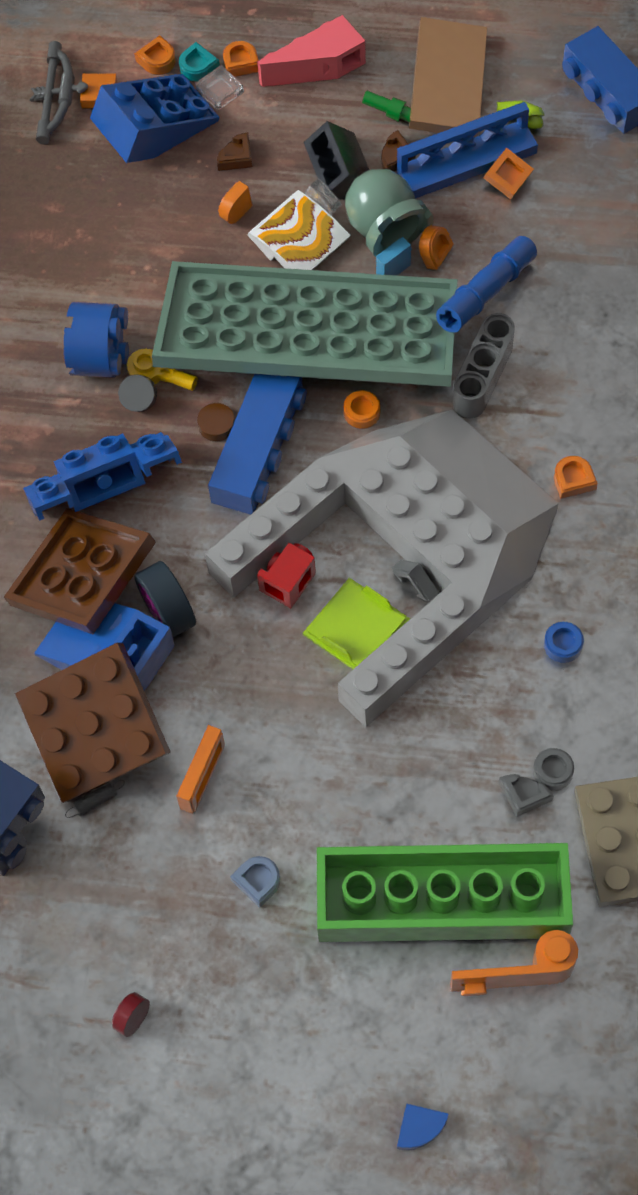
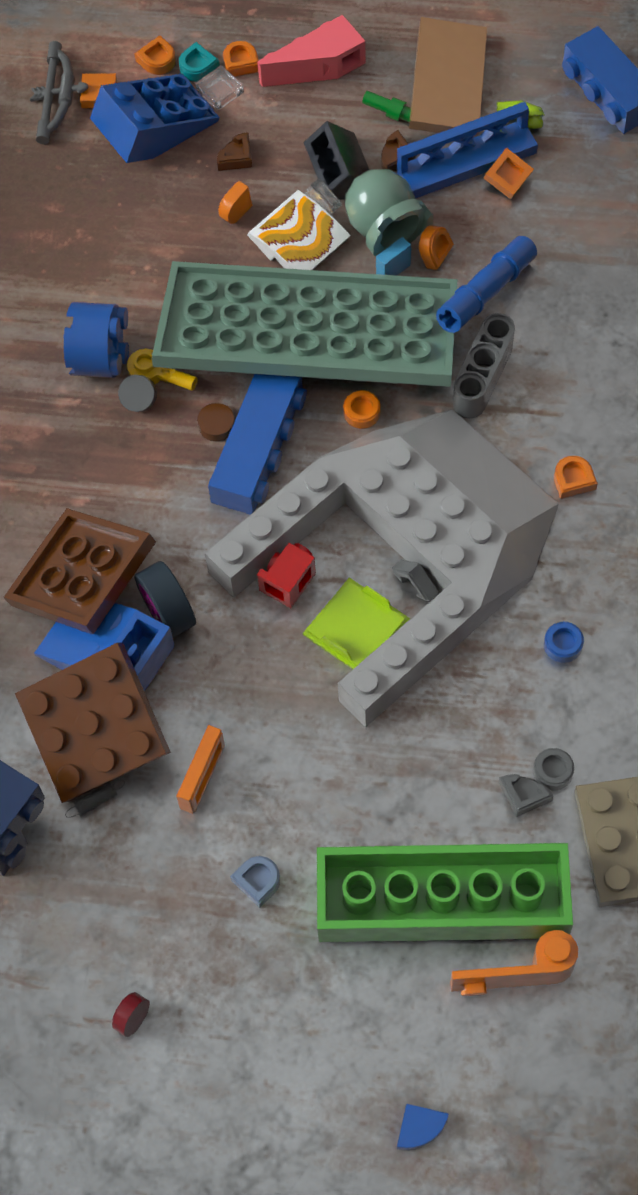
blue bracket [23,432,182,521] -> none

